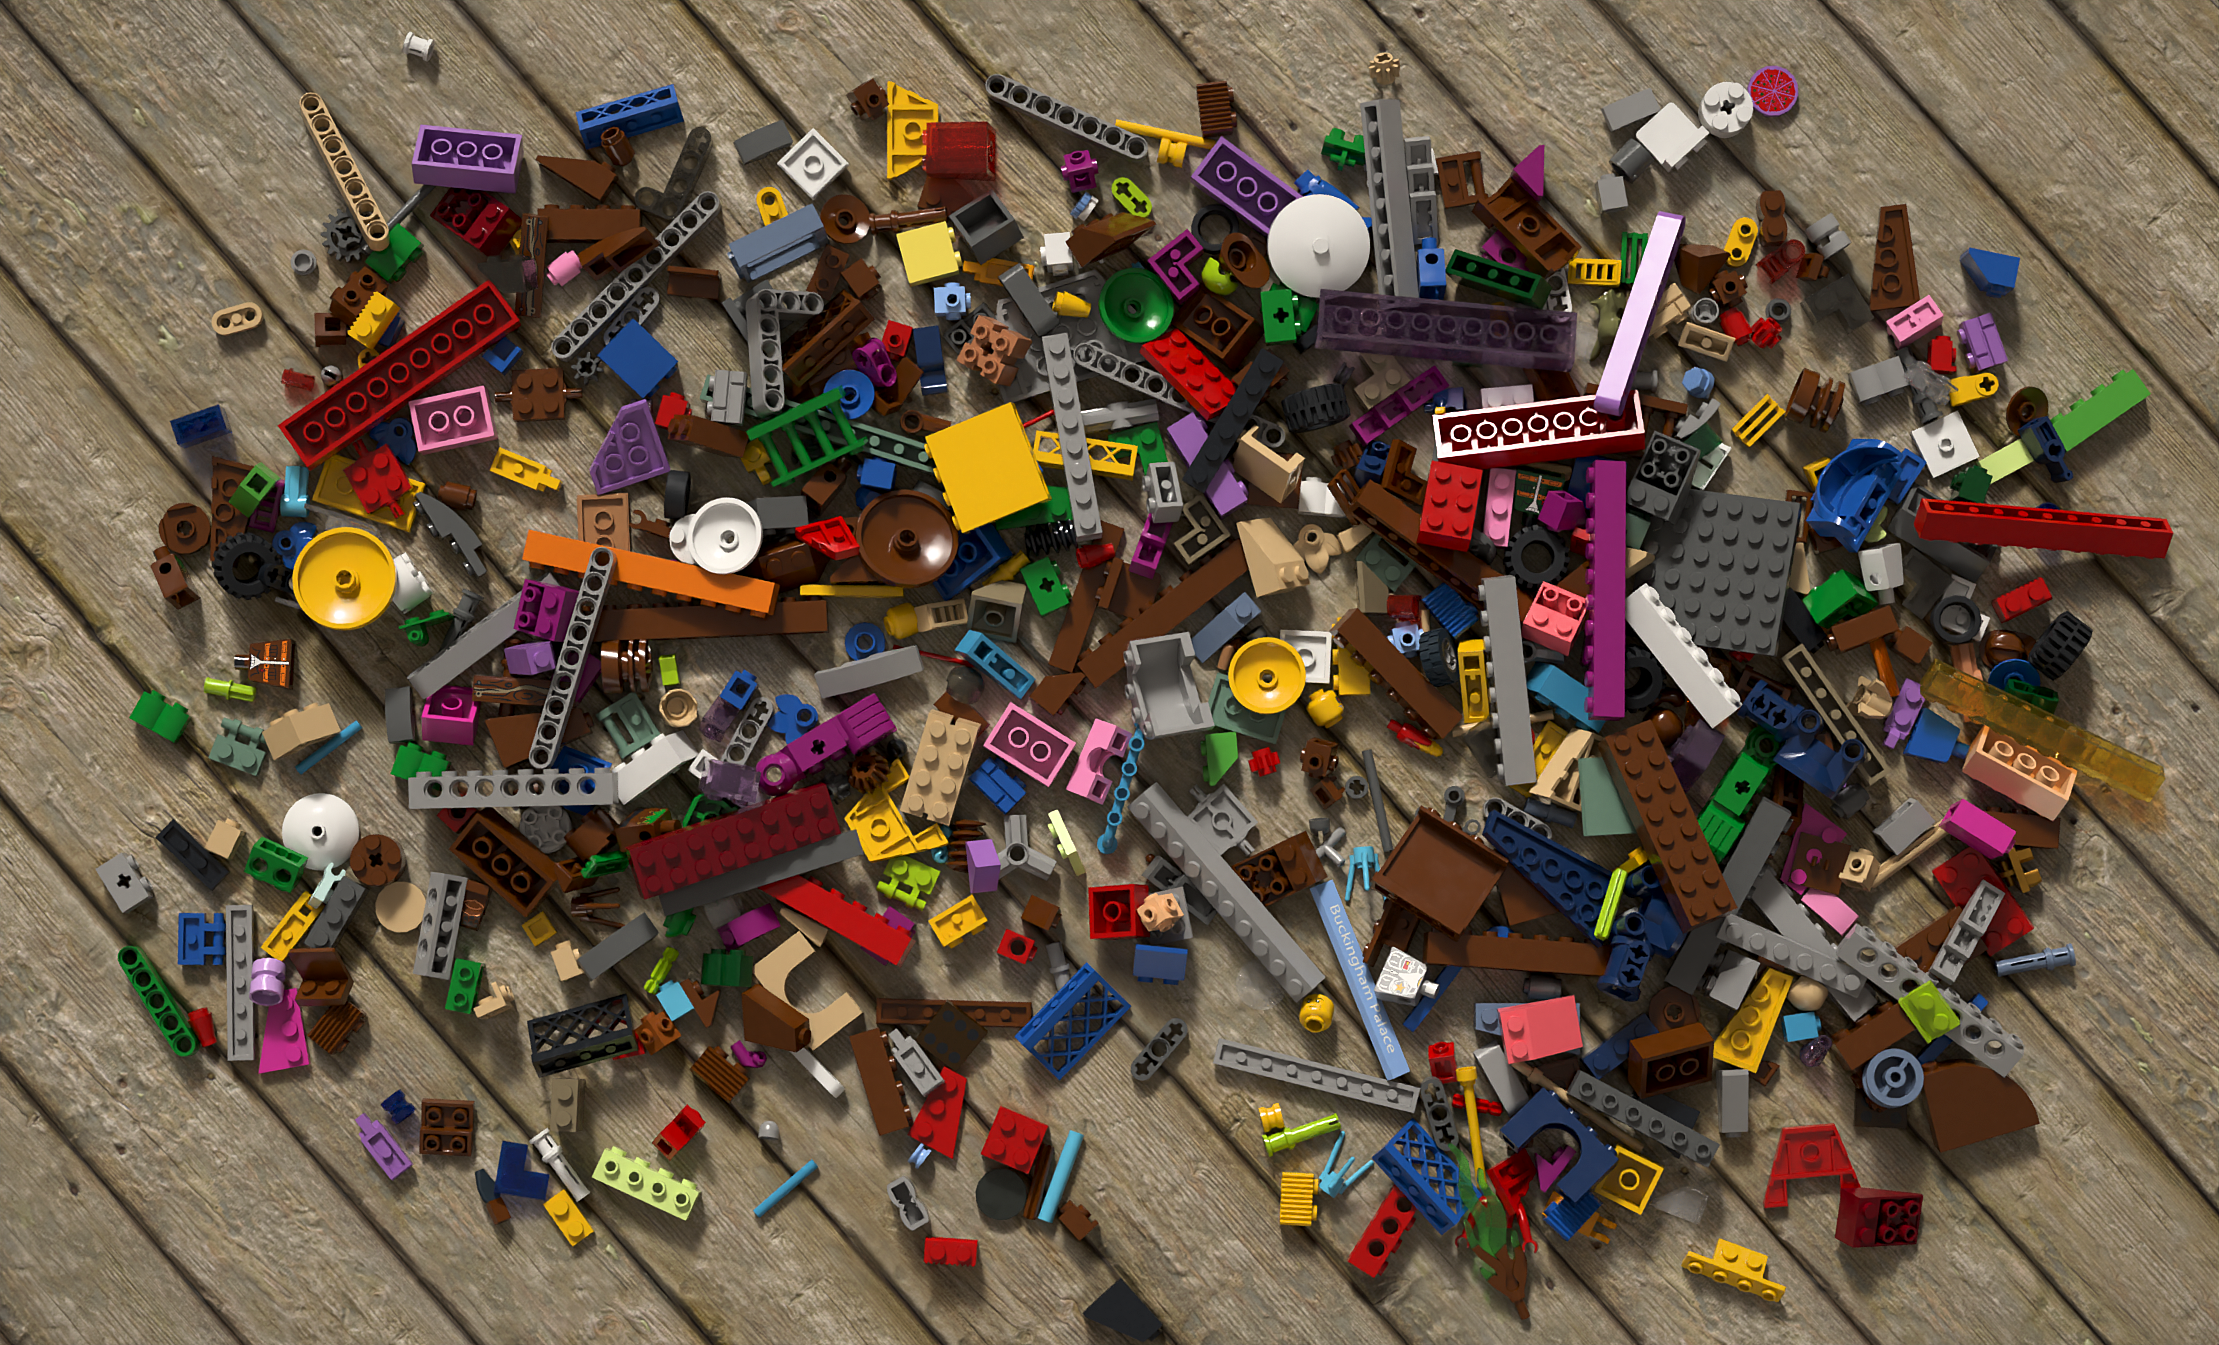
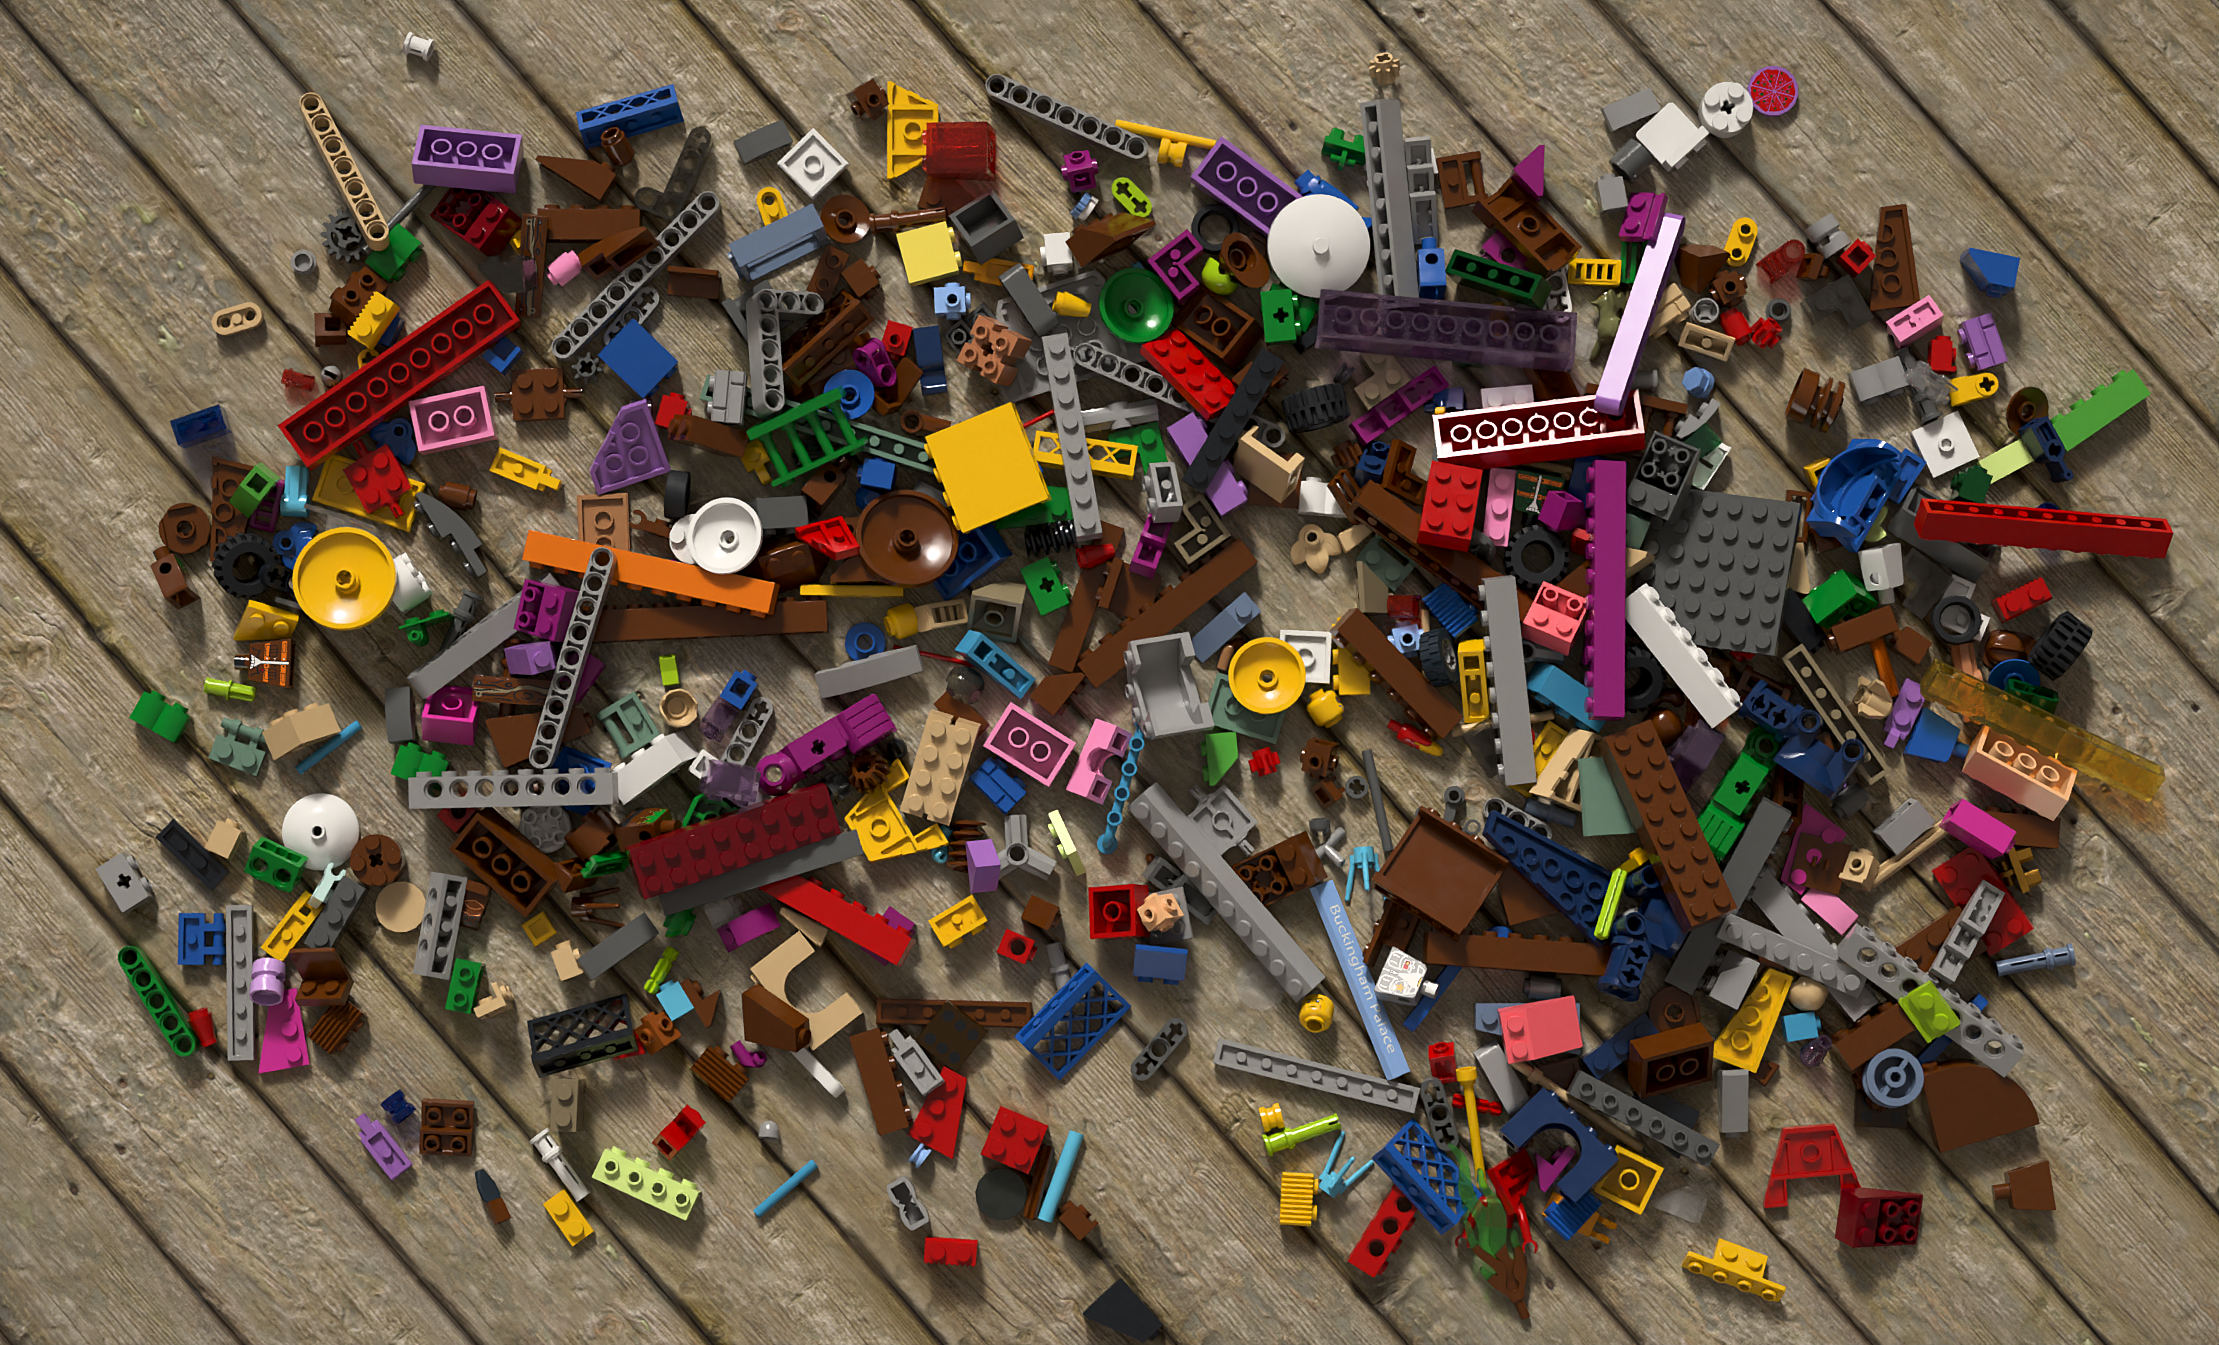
clear blue plate [493,1141,550,1201] -> none
reddish brown wheel [601,639,653,694] -> none
dark green brick [701,949,753,987] -> none
blue plate [767,694,818,745] -> none
lime plate [876,855,941,911] -> none
yellow pin [982,550,1031,587] -> none
reddish brown brick [1196,81,1237,138] -> none
tan slope [1236,517,1310,597] -> none
dark grey hinge [1245,625,1268,642] -> none
yellow tile [1730,394,1786,448] -> none
reddish brown brick [1756,190,1787,247] -> none
none -> yellow wing [233,600,299,641]
none -> magenta plate [1619,192,1668,242]
none -> red brick [1836,239,1876,279]
none -> reddish brown torso [1992,1160,2056,1210]

